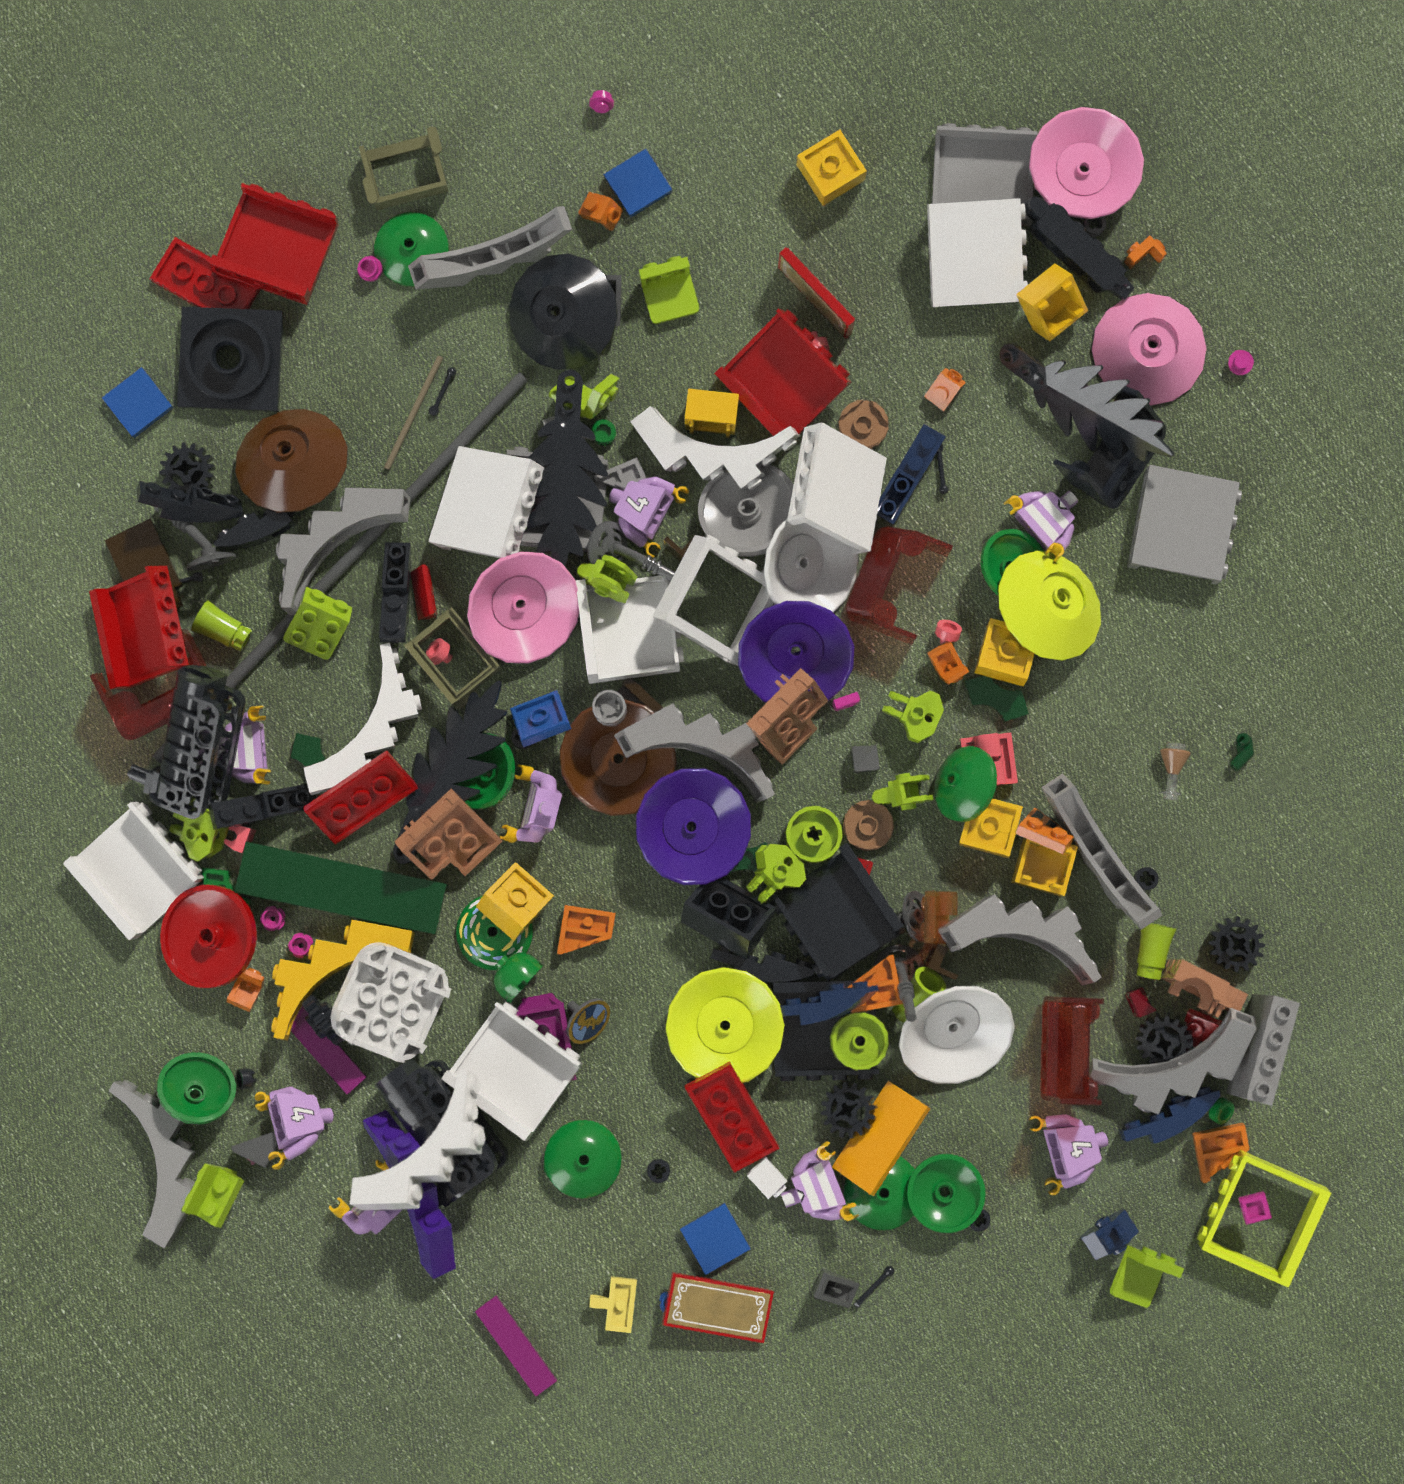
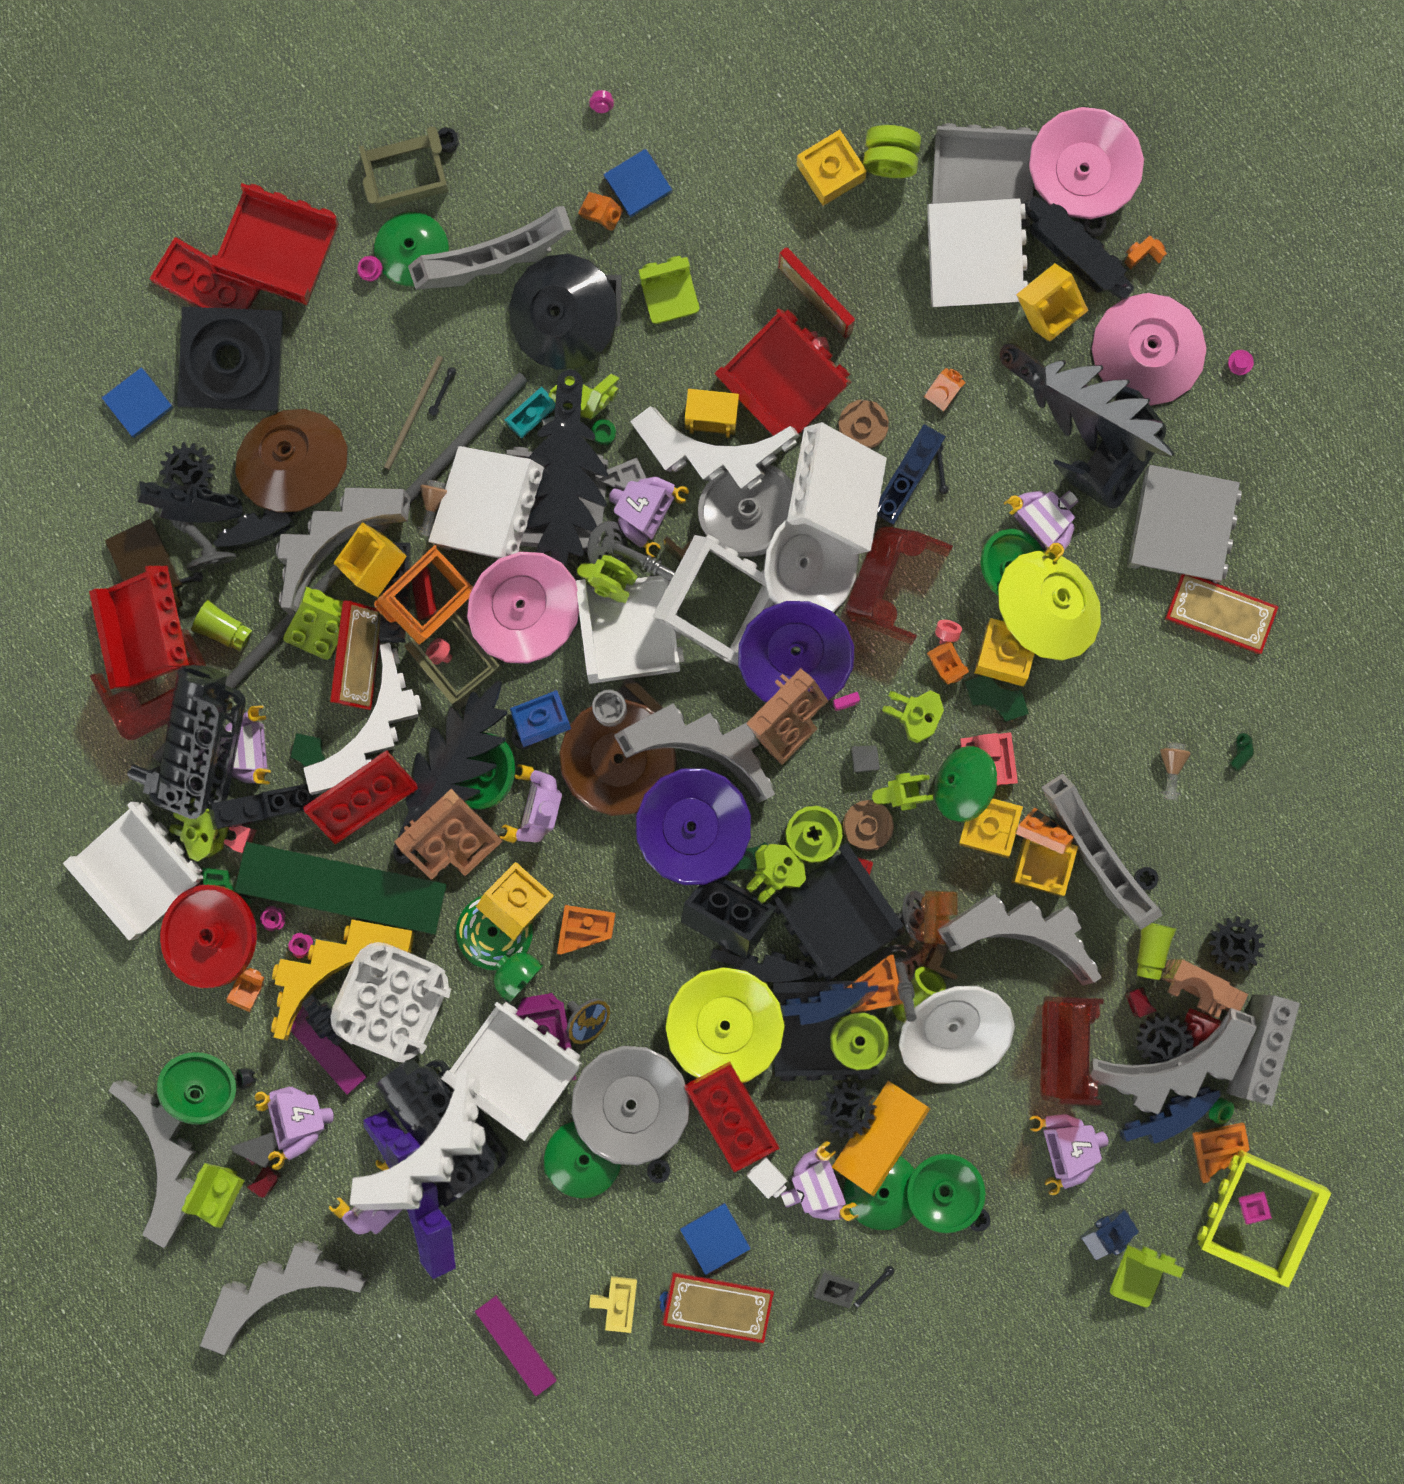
none -> light grey arch [200,1240,367,1355]
none -> dark red slope [247,1166,281,1198]
none -> pearl gold tile [330,601,381,710]
none -> yellow container [334,522,407,598]
none -> orange piece [374,545,474,645]
none -> piece [416,479,447,537]
none -> black bush [438,127,459,153]
none -> teal slope [504,386,556,439]
none -> light grey dish [571,1046,690,1165]
none -> lime wheel [863,125,921,178]
none -> pearl gold tile [1165,574,1279,655]

